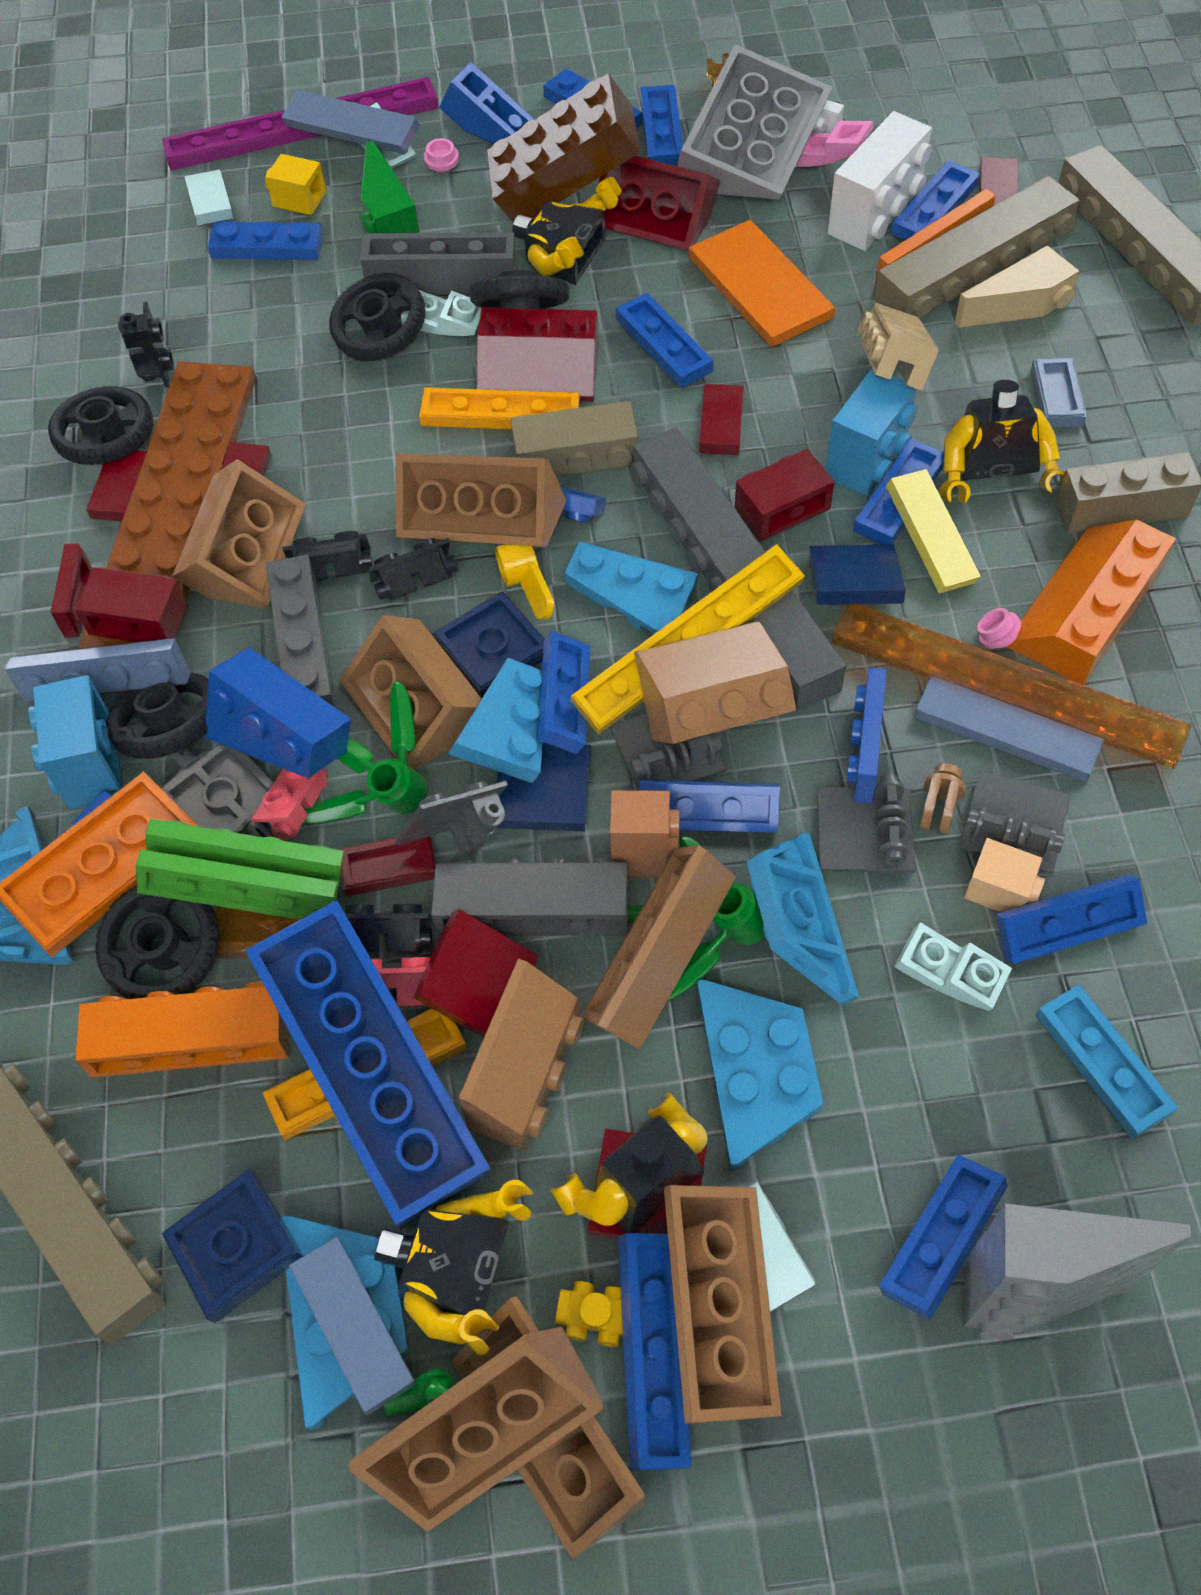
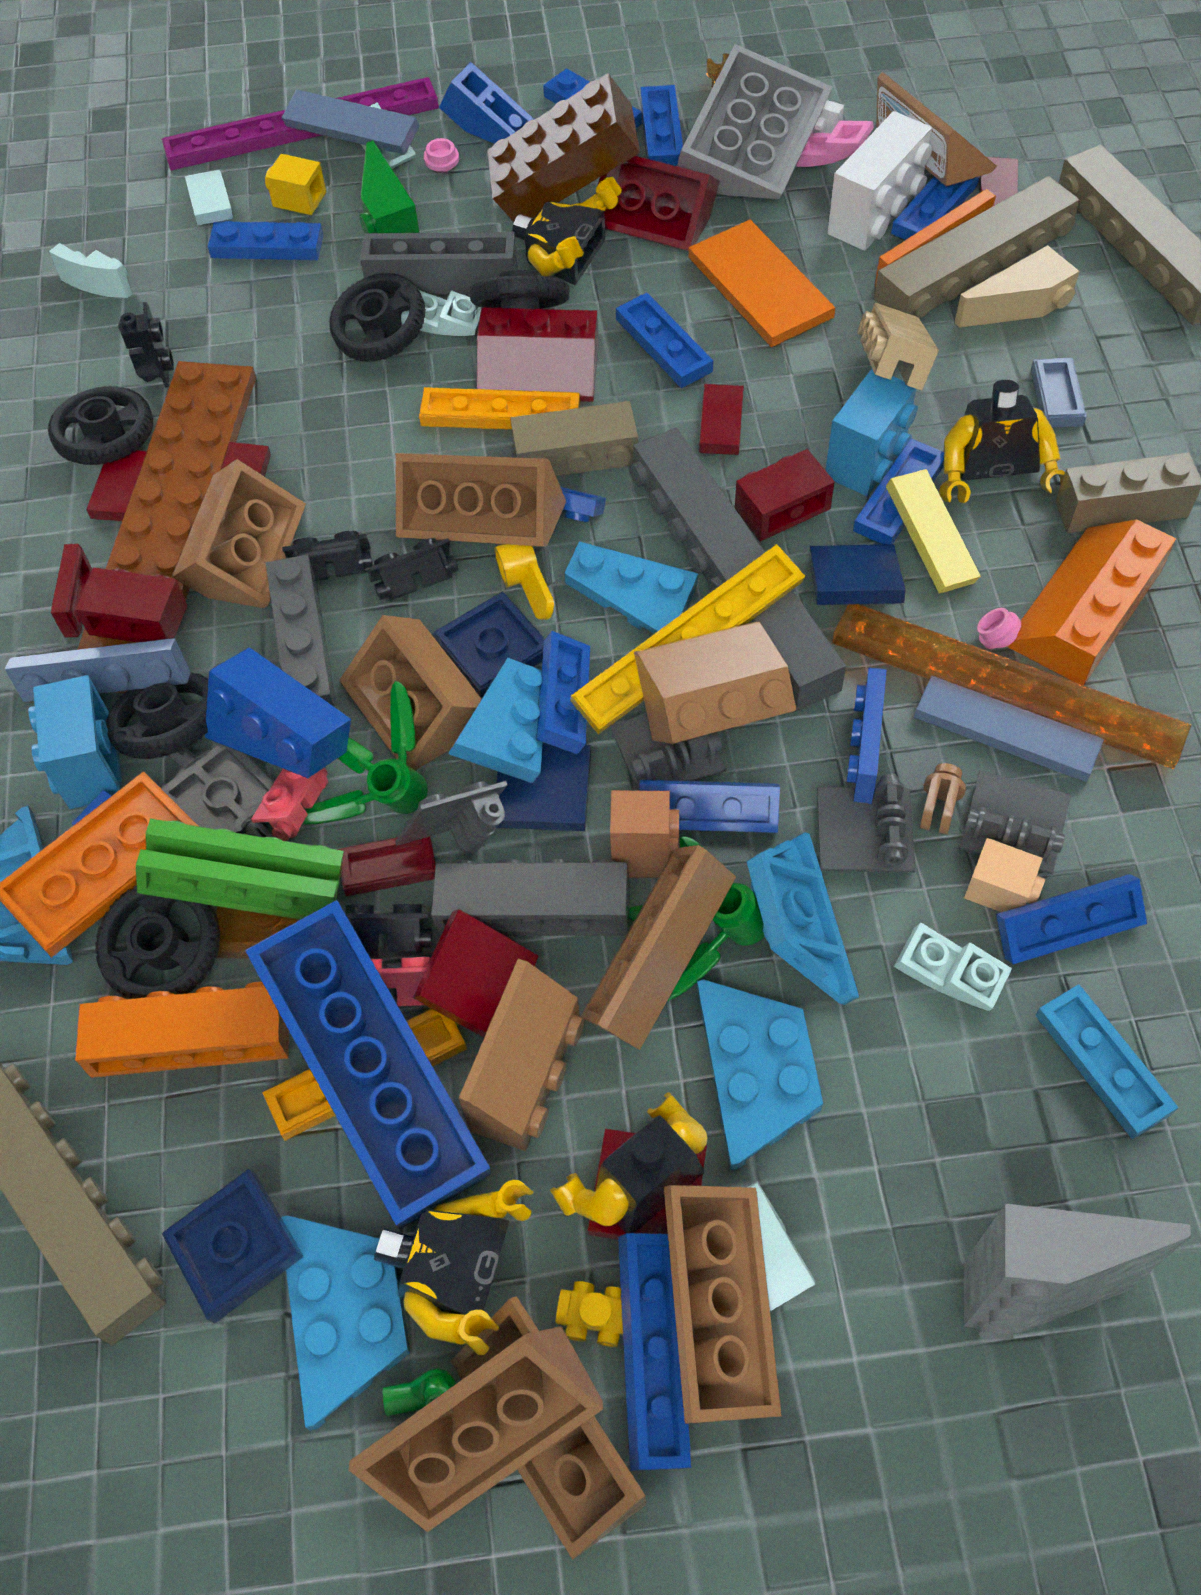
sand blue tile [289,1237,416,1415] -> none
blue plate [879,1154,1008,1321] -> none
none -> light aqua slope [49,243,132,298]
none -> medium nougat slope [876,72,997,186]

